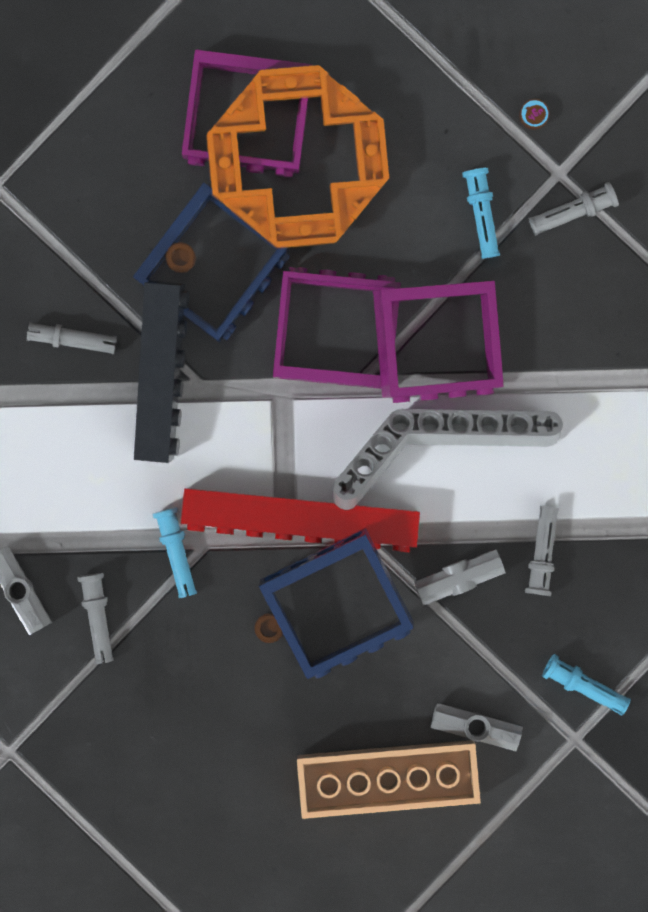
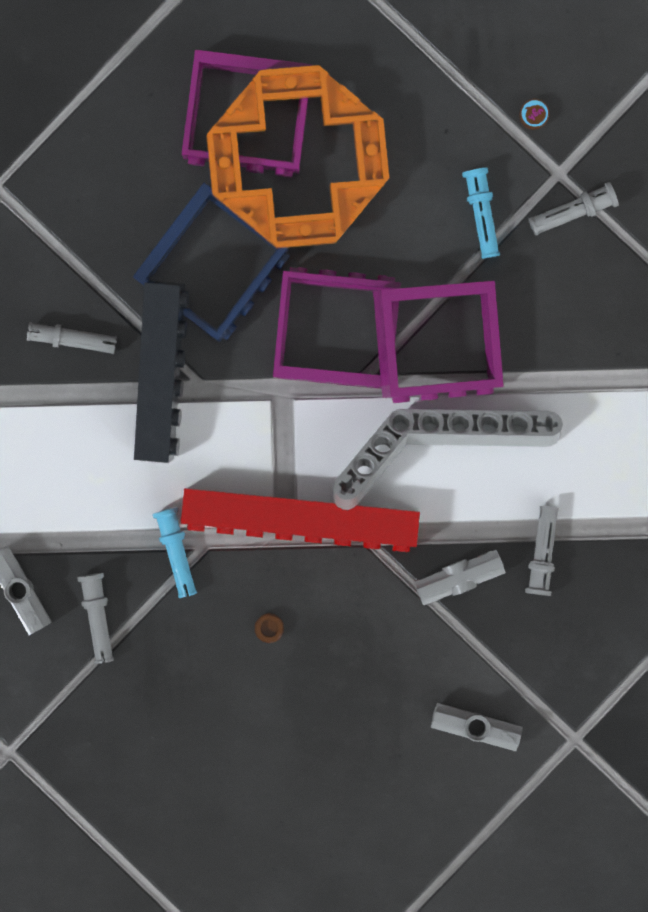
reddish brown tile [166,242,196,273] -> none
dark blue window [259,528,414,679] -> none
light nougat brick [297,740,481,819] -> none
medium azure pin [542,654,631,716] -> none

